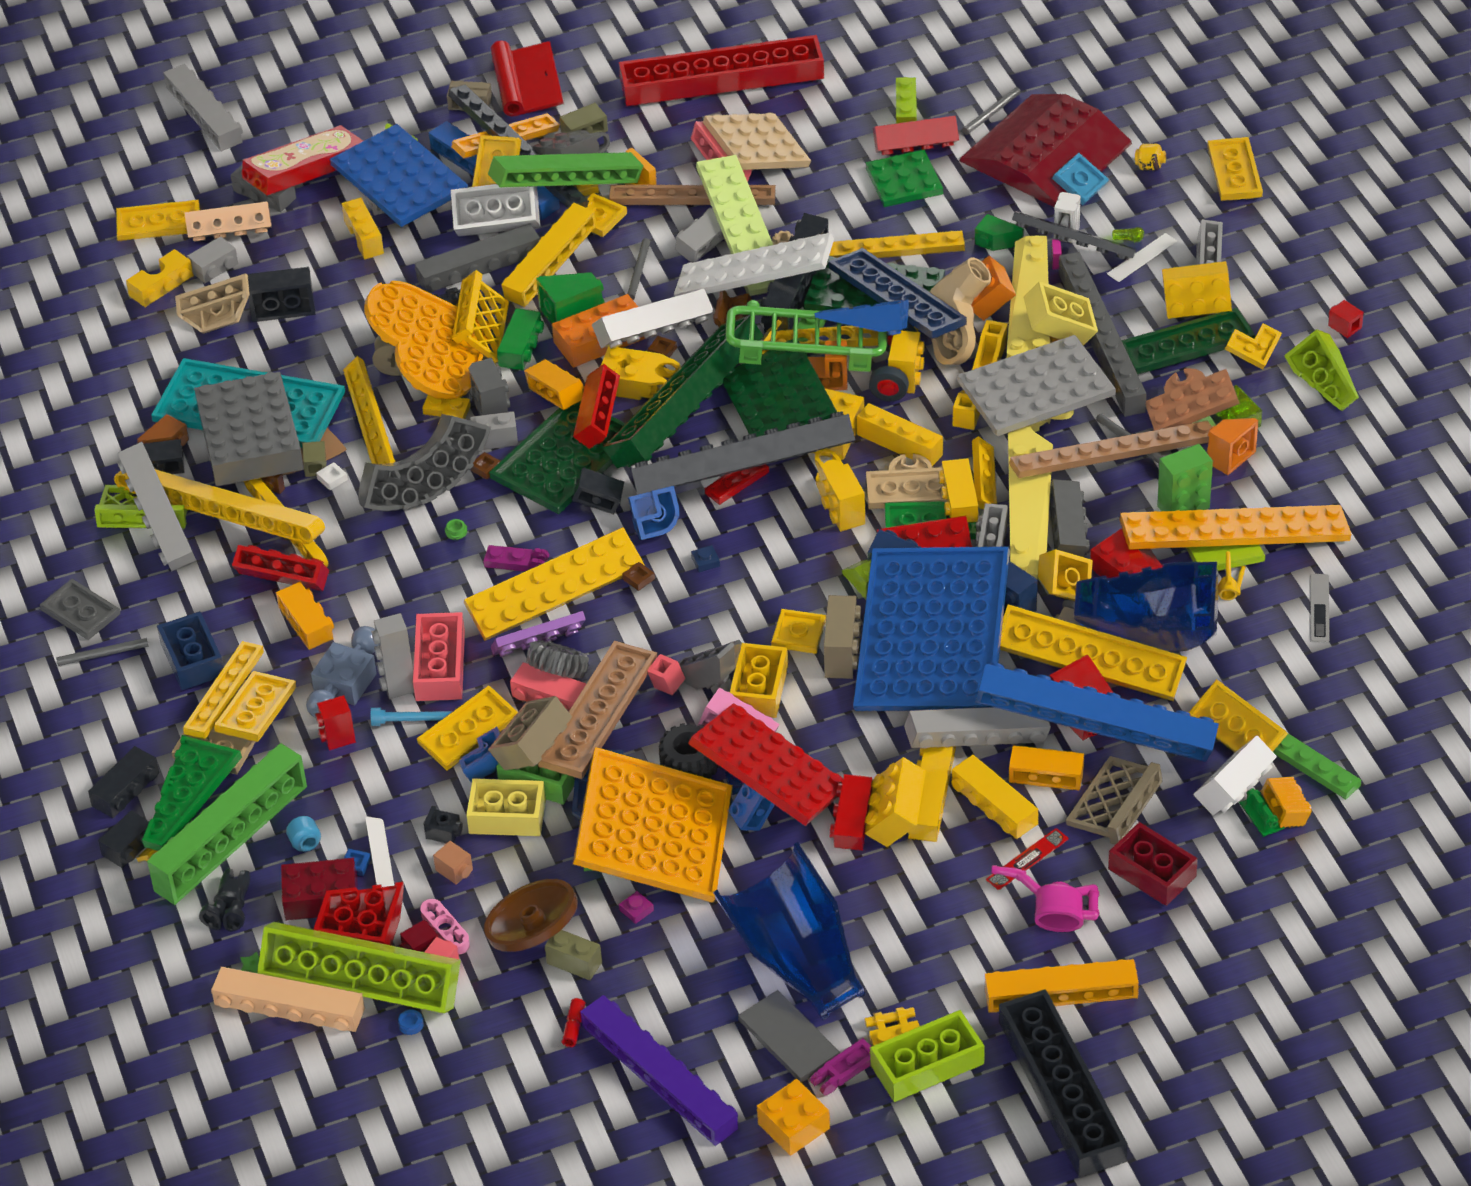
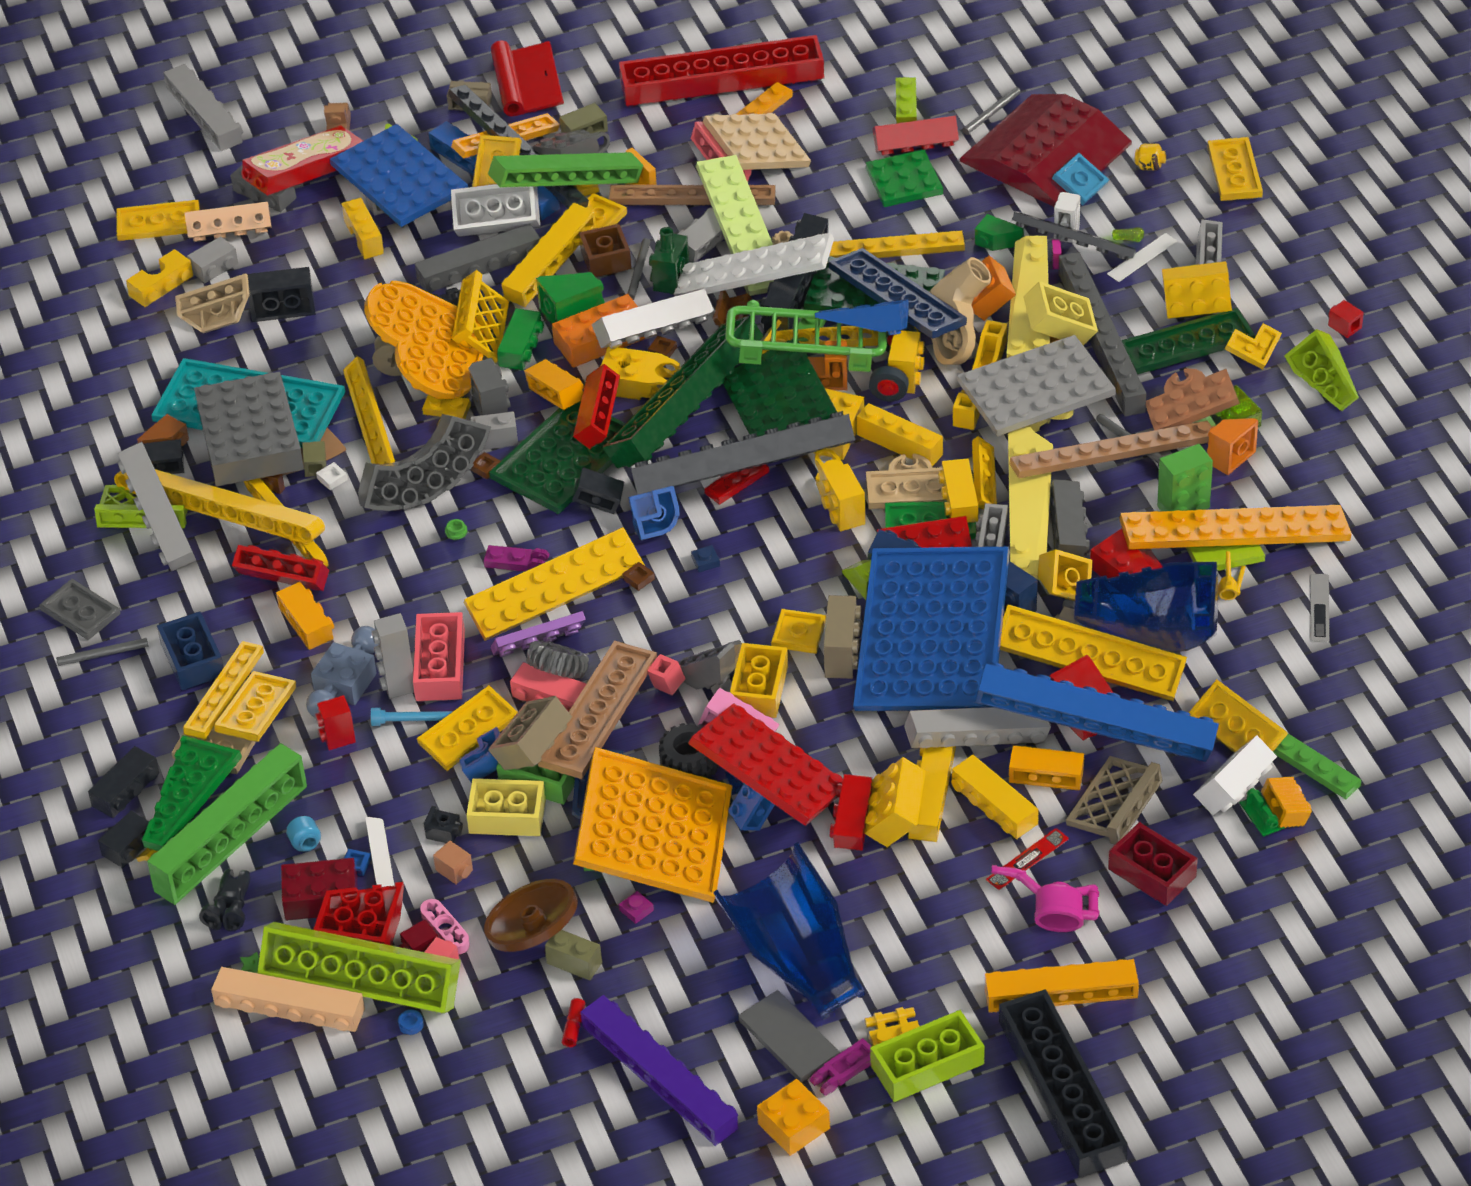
none -> medium nougat brick [324,103,351,131]
none -> reddish brown brick [579,224,632,277]
none -> dark green brick [649,227,689,294]
none -> light orange plate [736,82,793,115]

